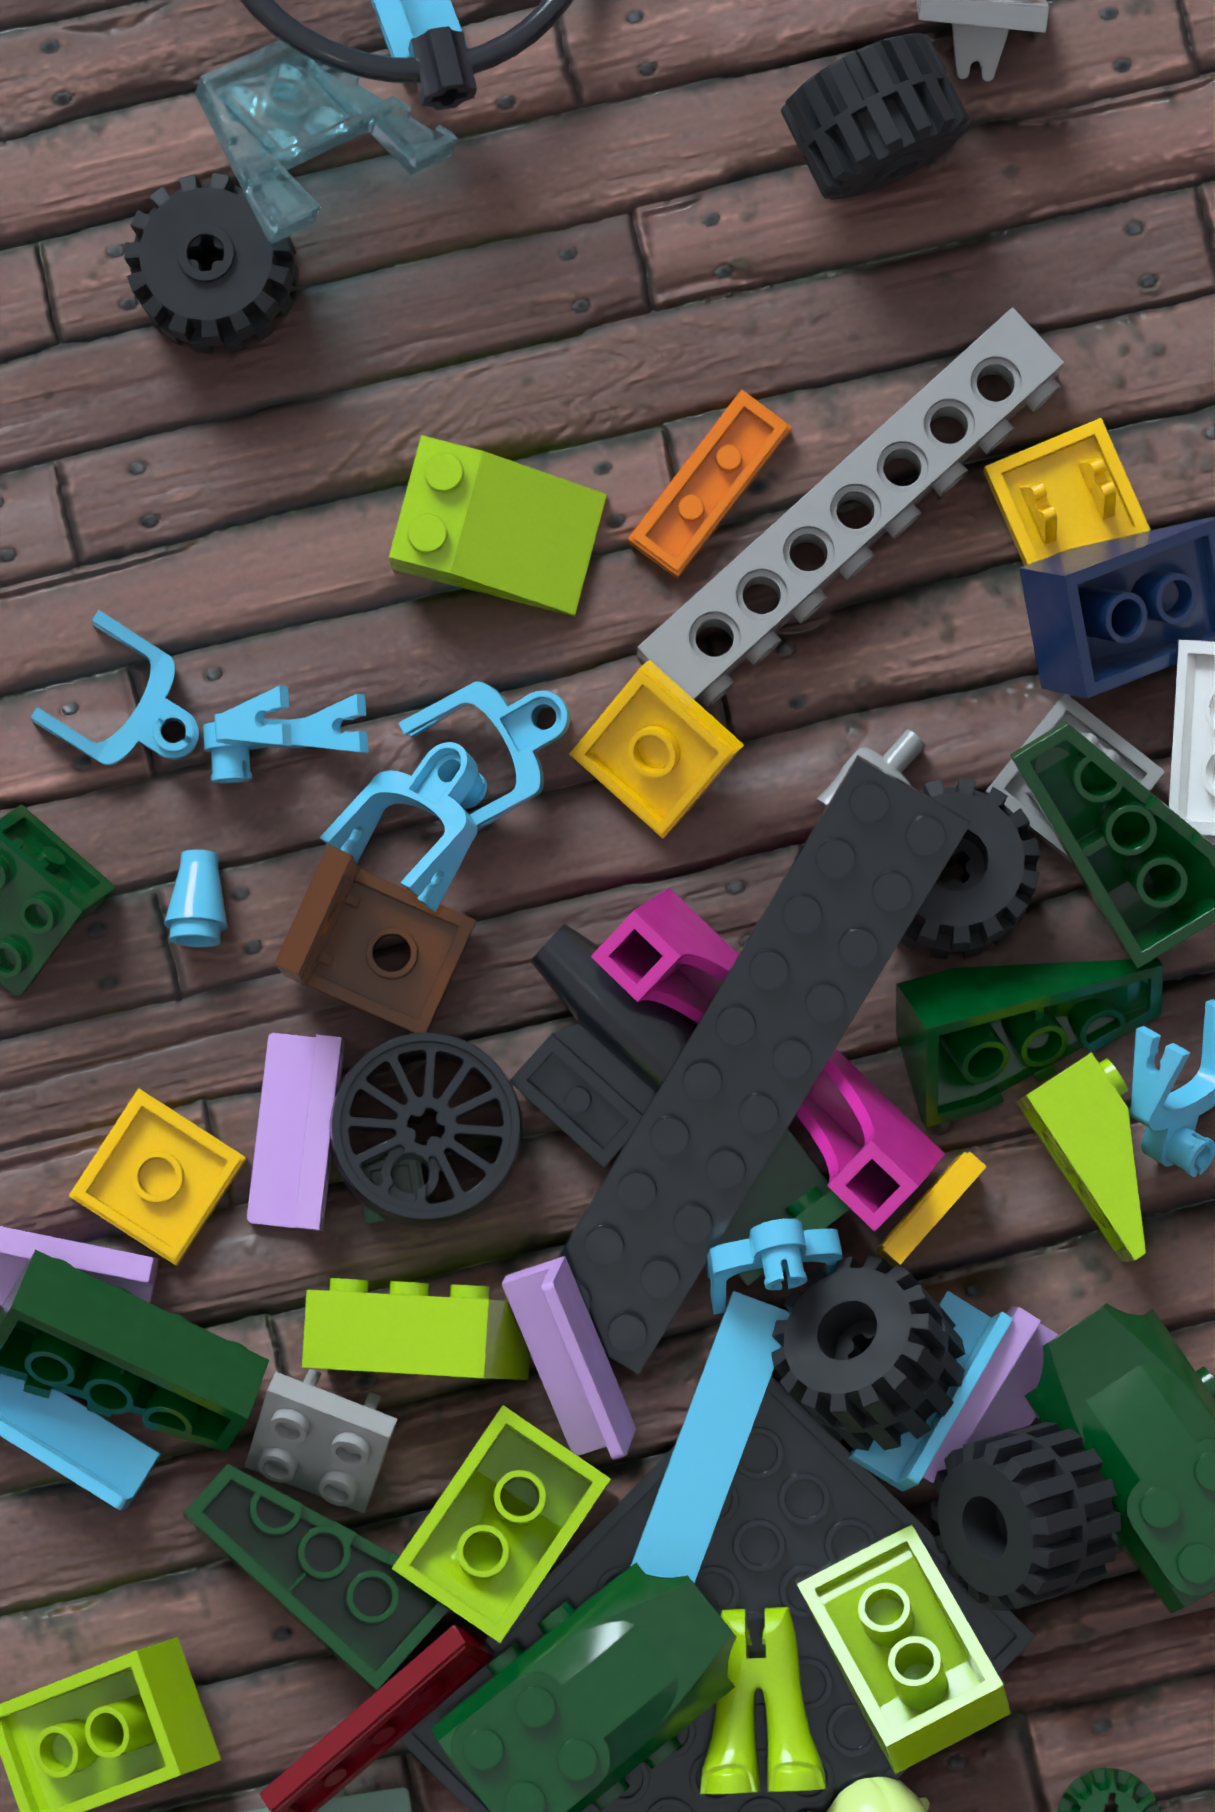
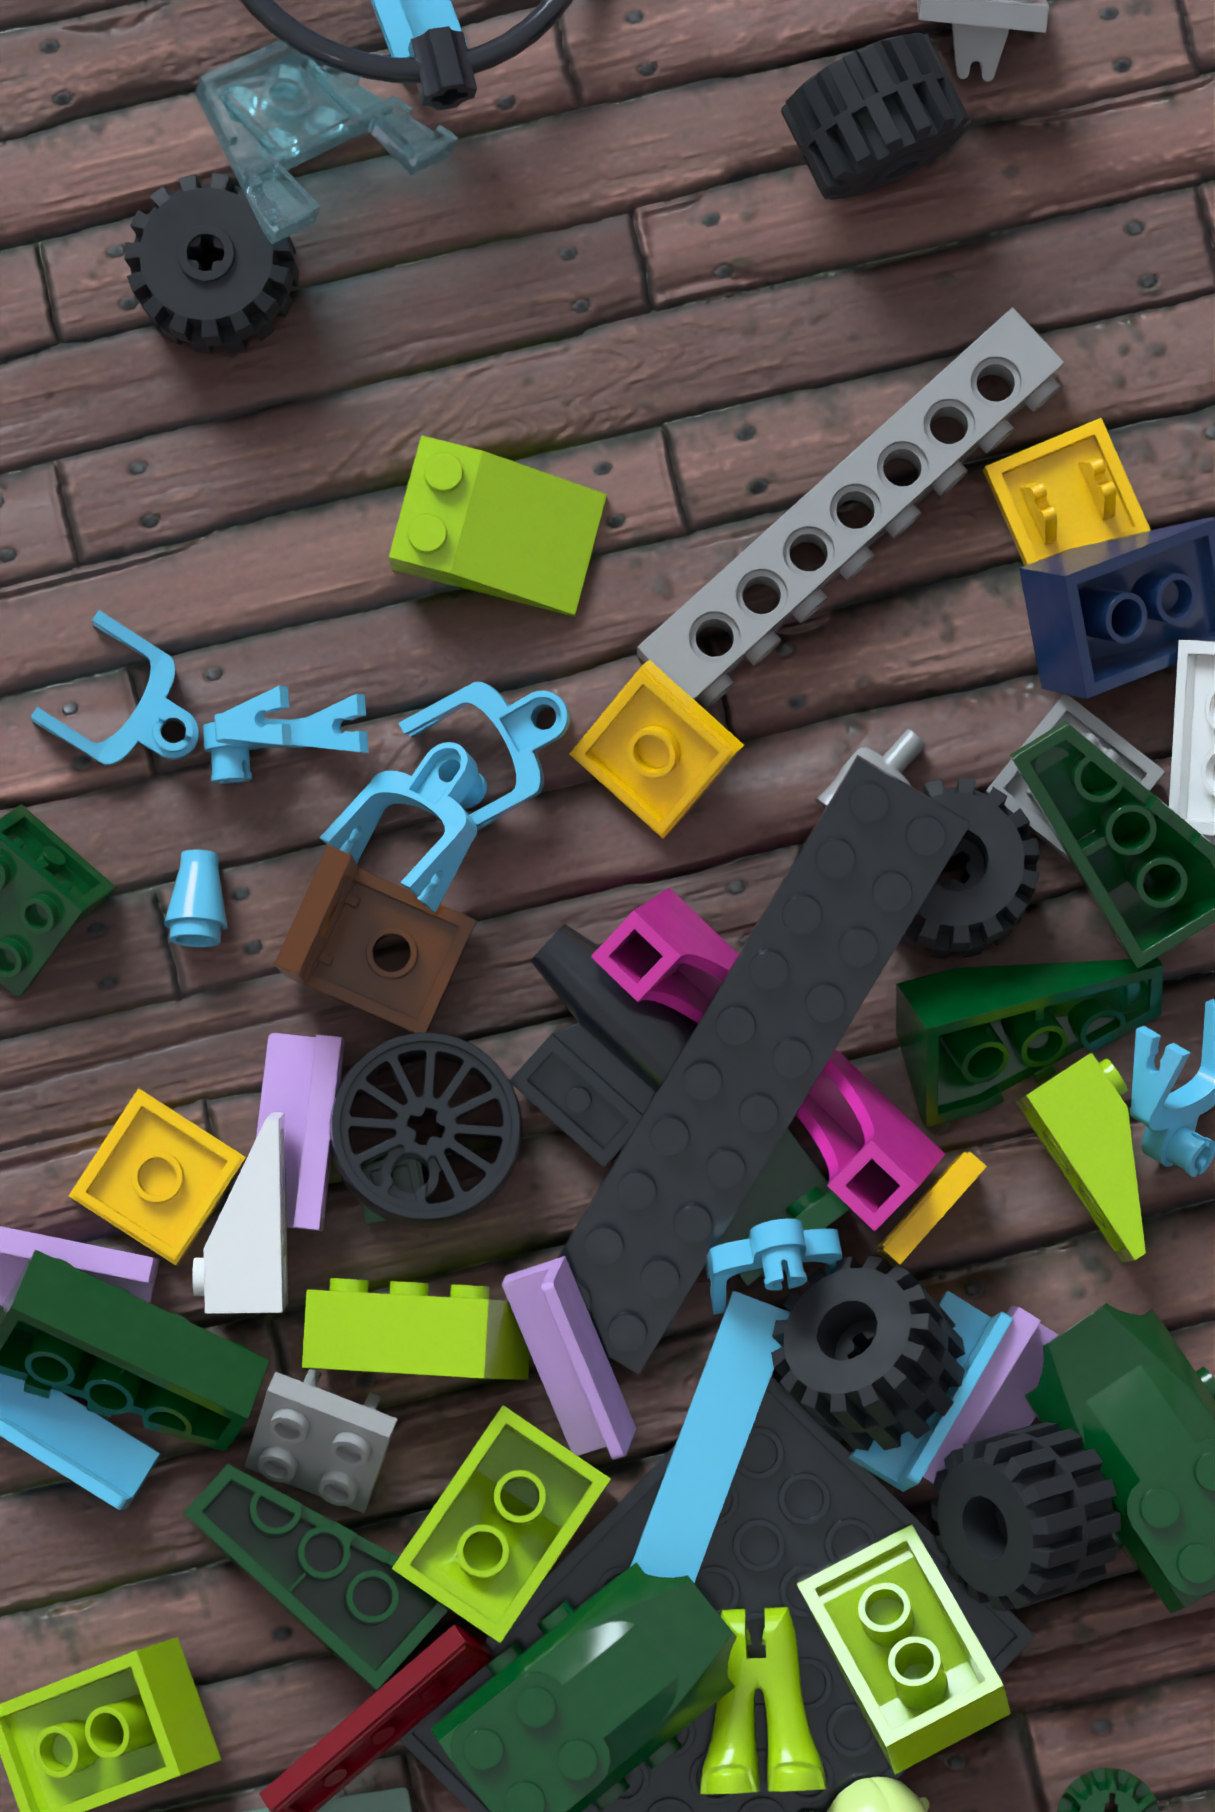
orange tile [628,389,792,580] -> none
none -> white slope [193,1112,288,1313]

